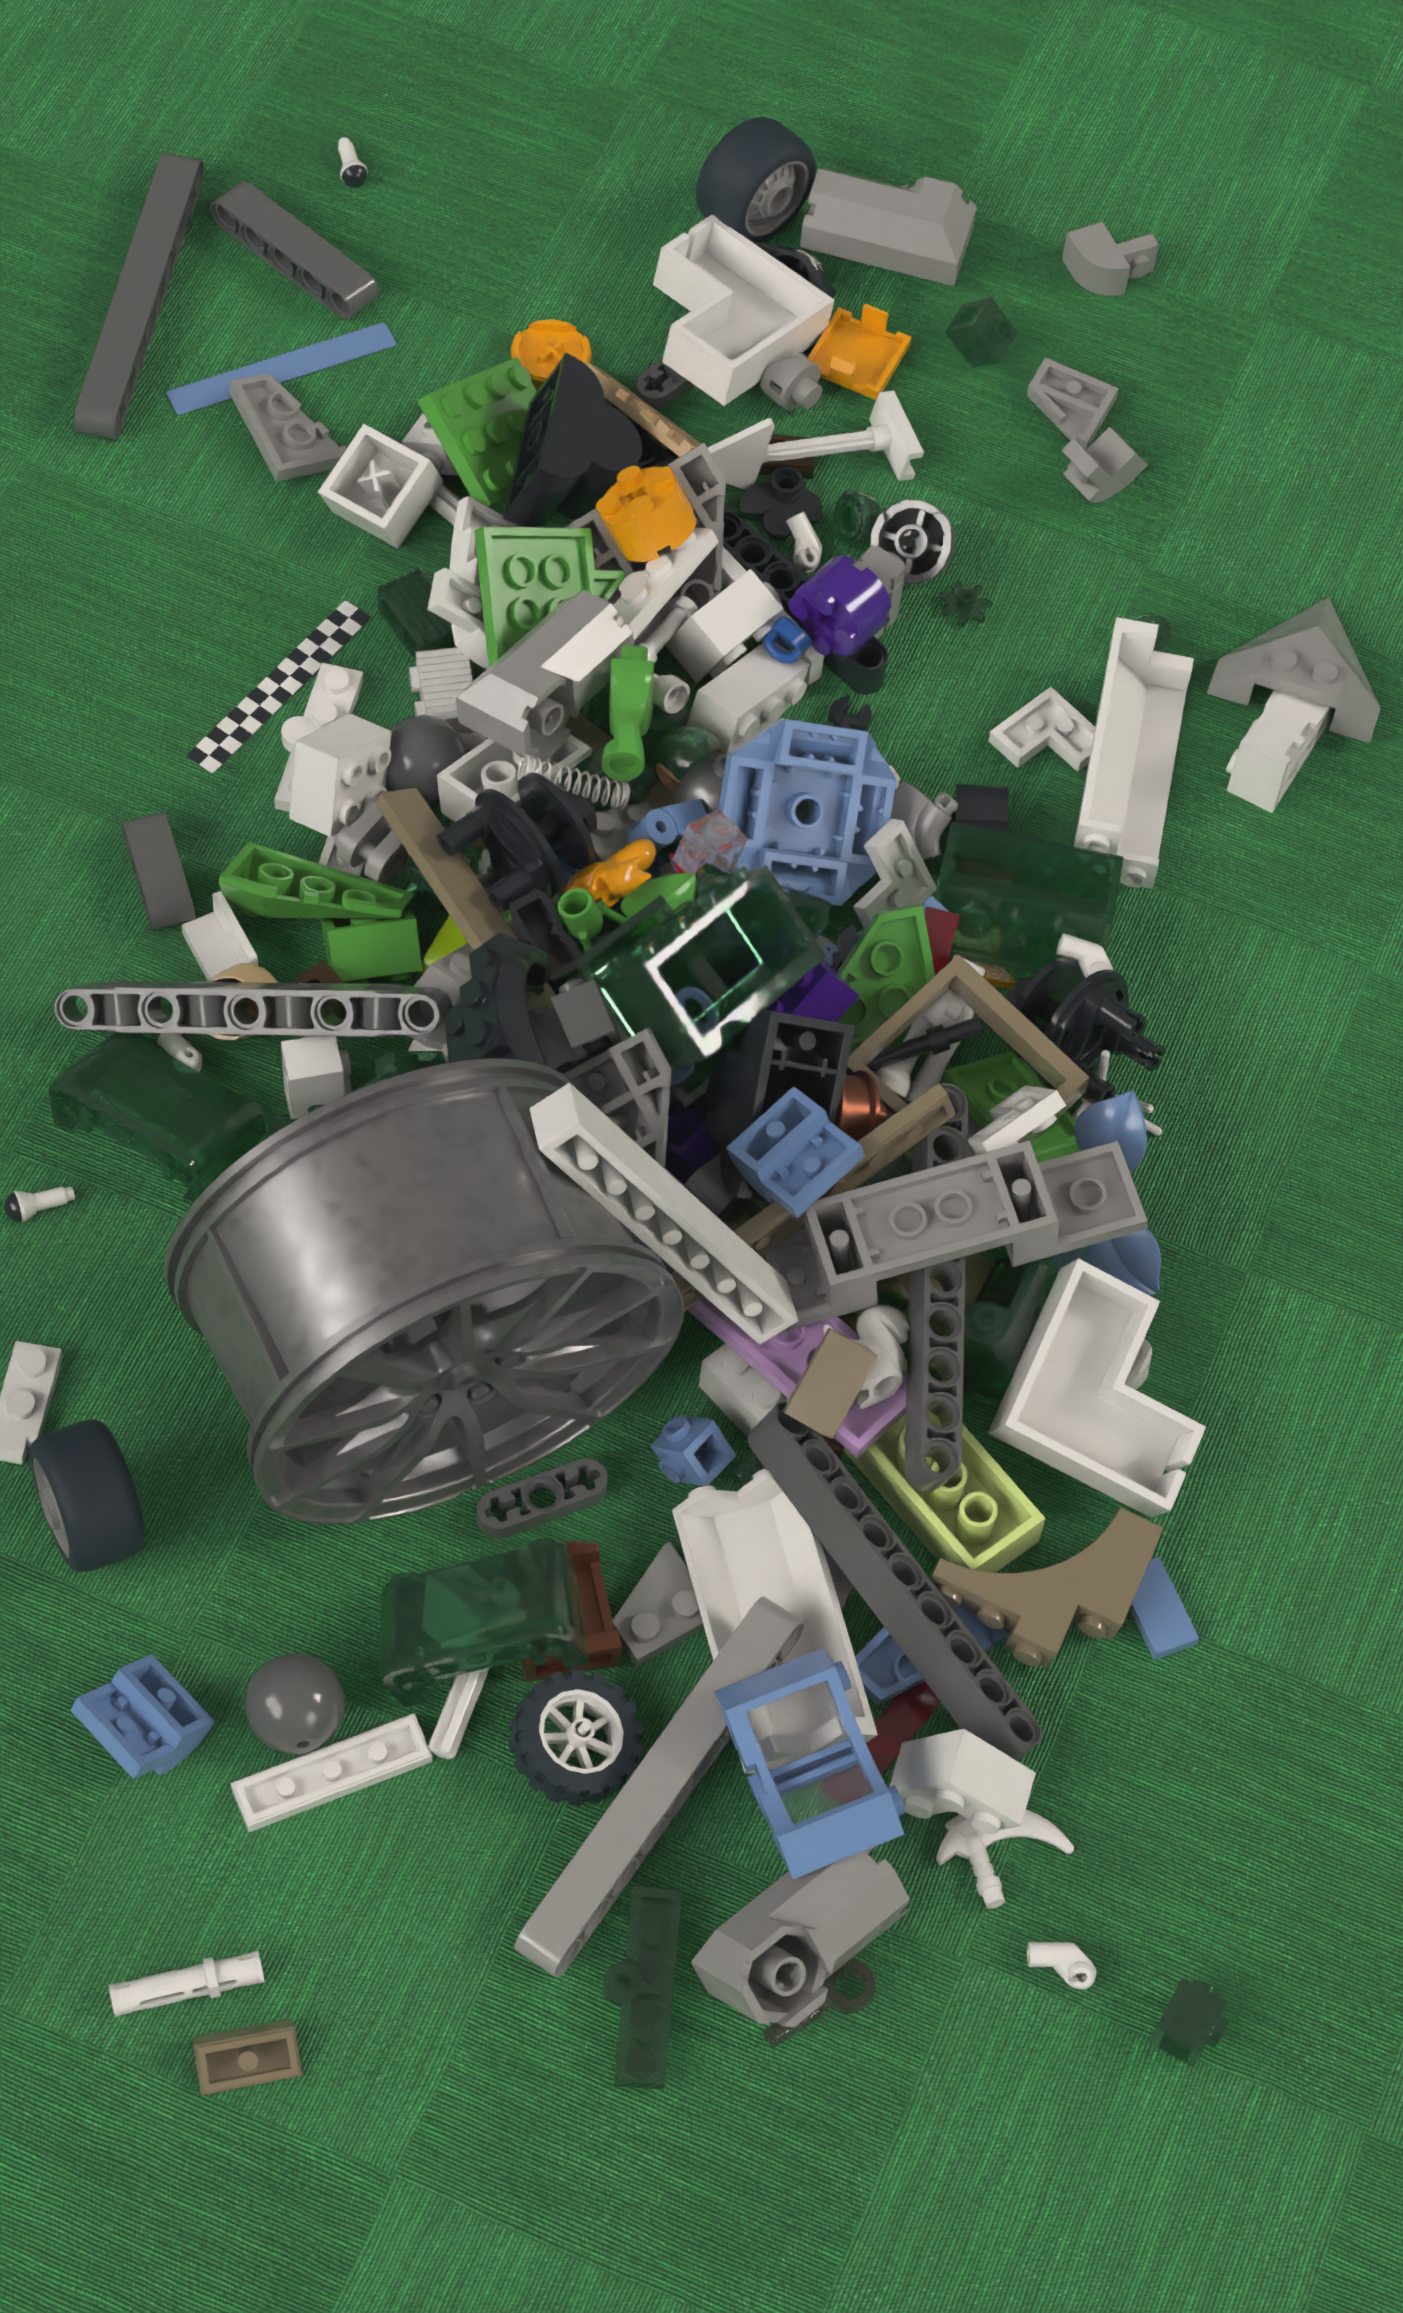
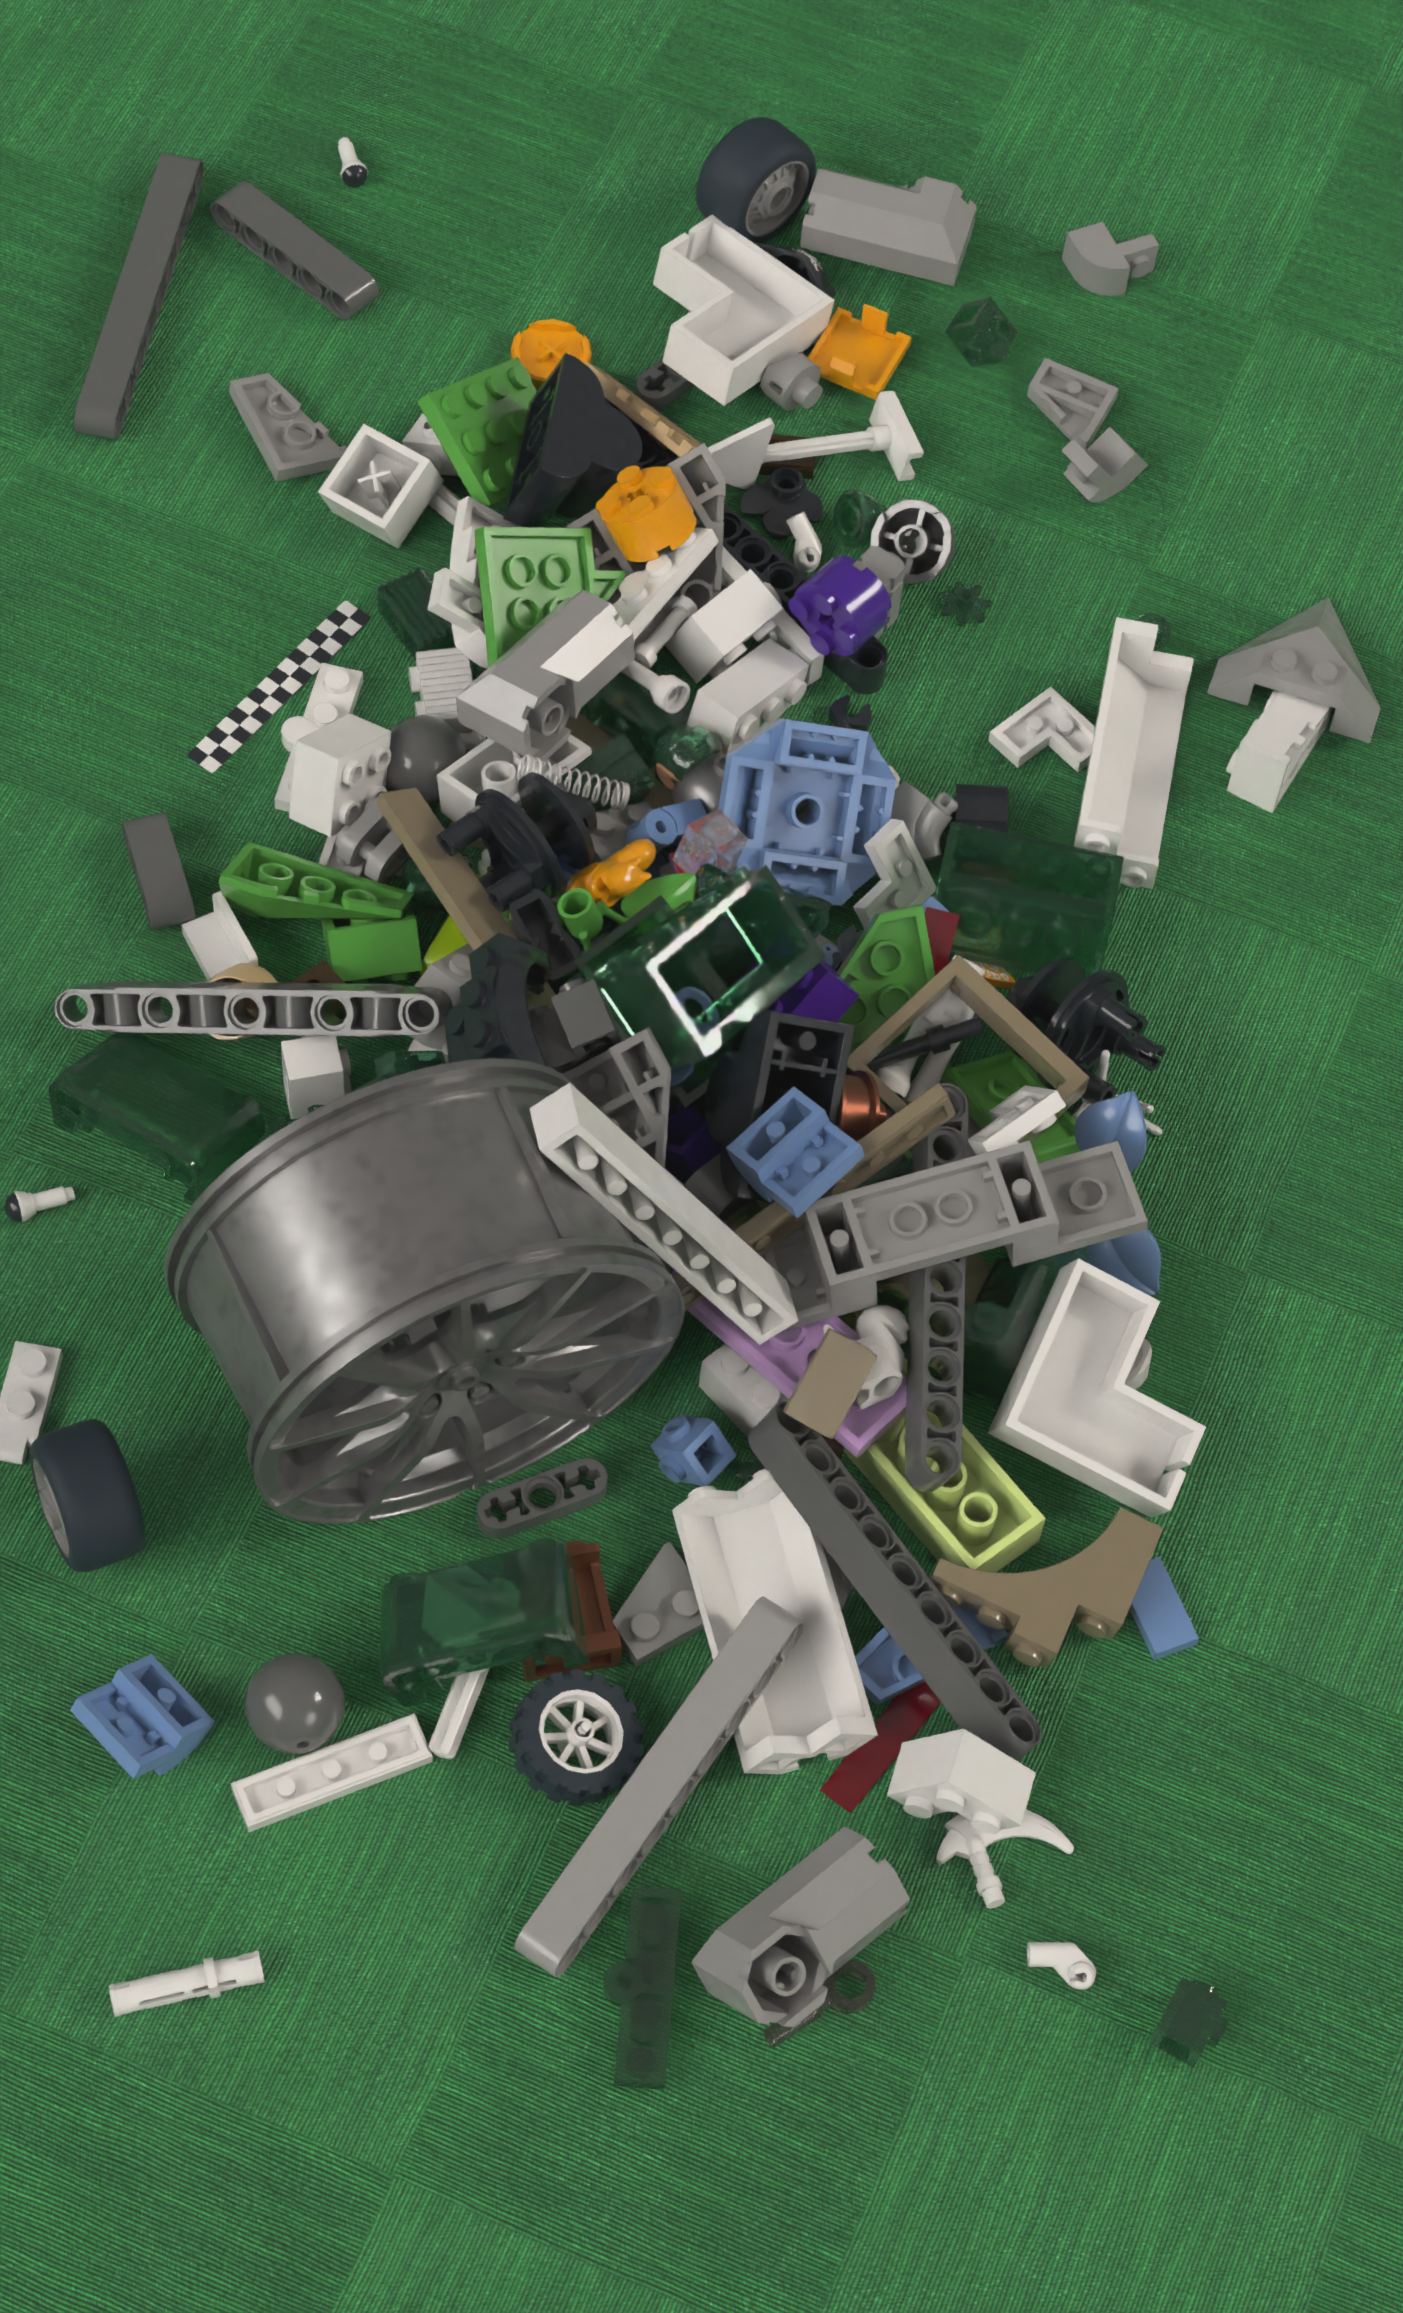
white arm [157,1033,202,1078] -> none
medium blue sticker [167,322,396,415] -> none
dark tan slope [192,2018,303,2095] -> none
bright green hips [602,645,654,782] -> none
medium blue window [714,1648,906,1879] -> none
blue tile [764,616,812,664] -> none
white arm [1056,933,1113,978] -> none

